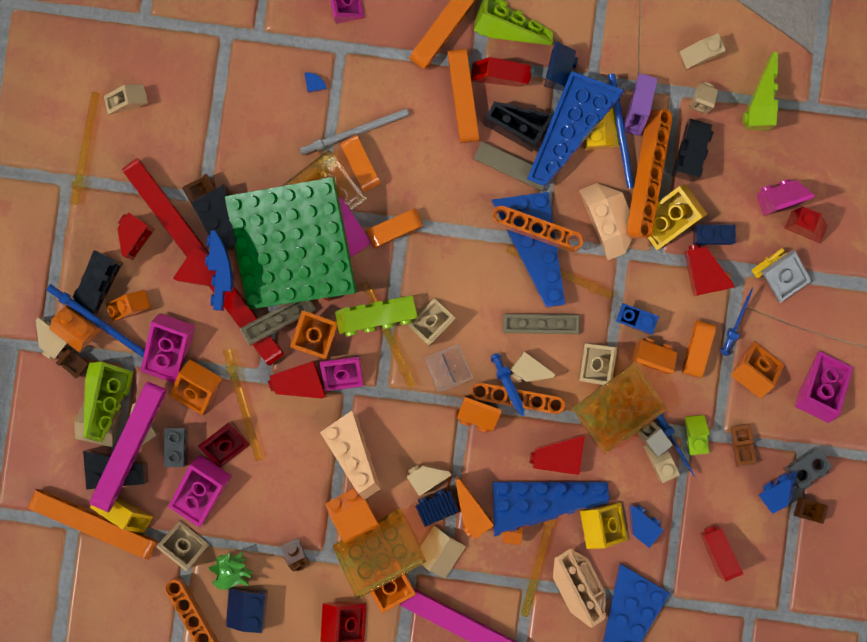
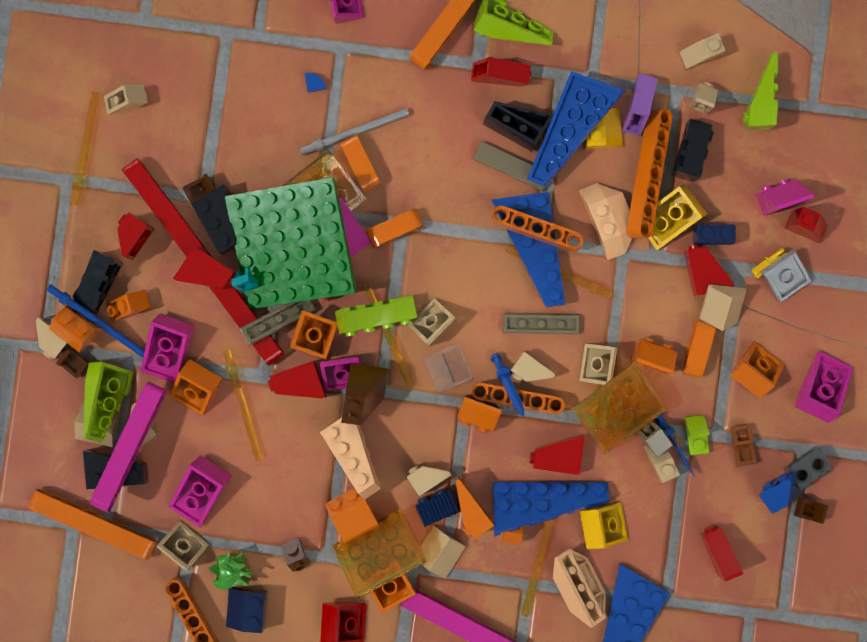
yellow slope [90,497,153,533] -> none
dark grey brick [164,427,188,467] -> none
dark red slope [198,421,250,468] -> none
blue slope [205,230,233,311] -> none
orange beam [447,48,479,143] -> none
dark blue slope [544,42,578,91] -> none
blue bar [608,73,634,188] -> none
blue slope [616,303,659,335] -> none
blue slope [629,504,663,548] -> none
blue sword [720,287,753,356] -> none
none -> teal tile [231,268,259,292]
none -> reddish brown slope [341,363,389,426]
none -> tan slope [699,284,747,331]

